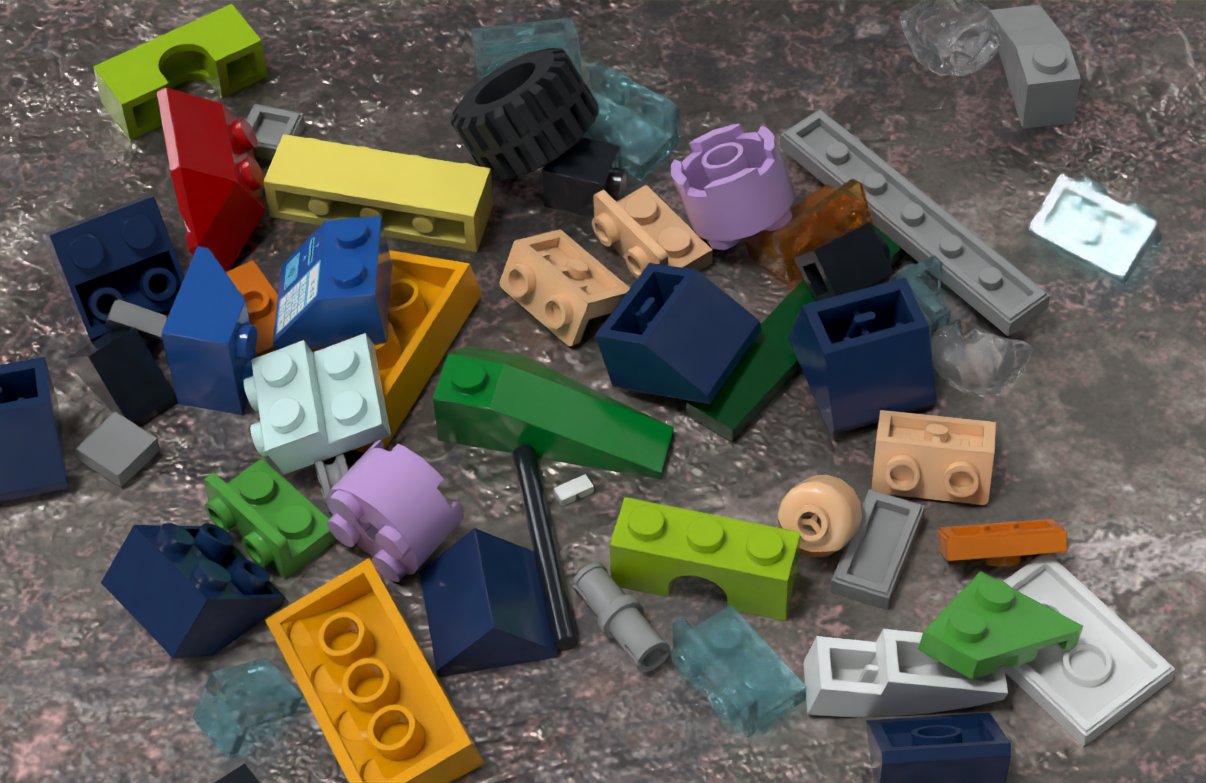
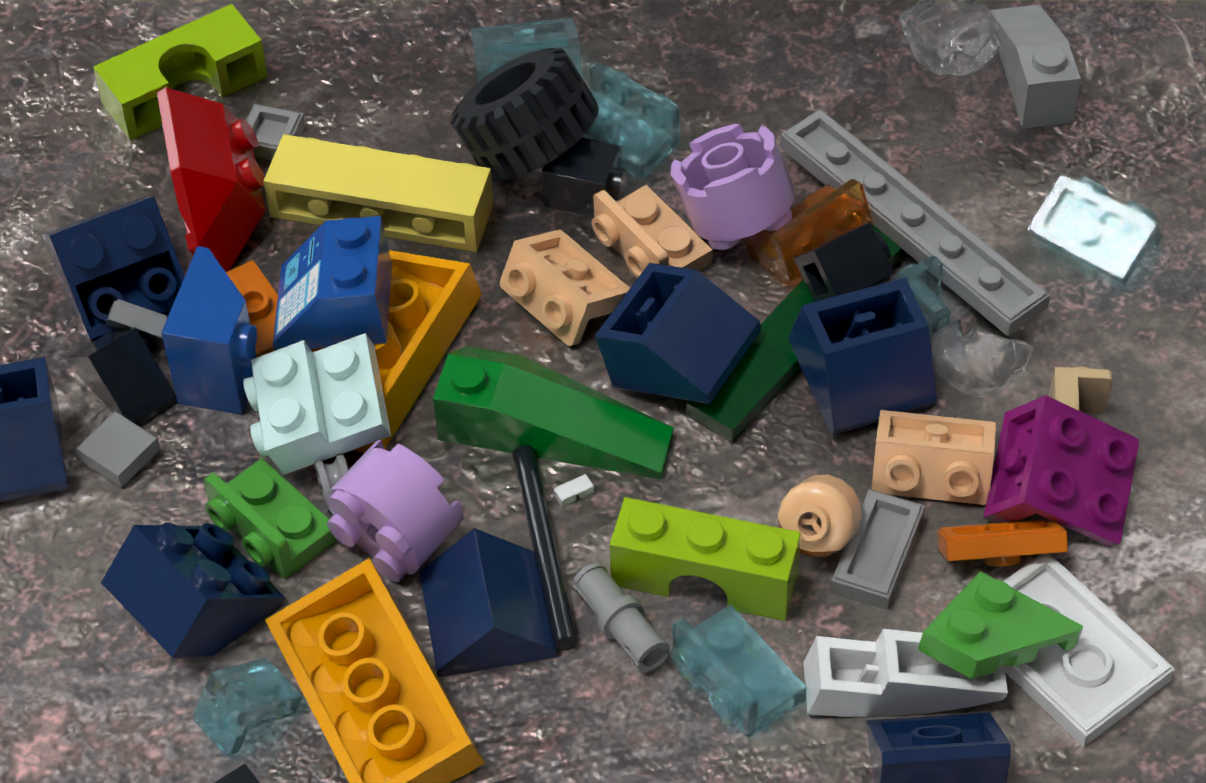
none -> magenta bracket [983,395,1139,547]
none -> tan bracket [1049,366,1112,414]

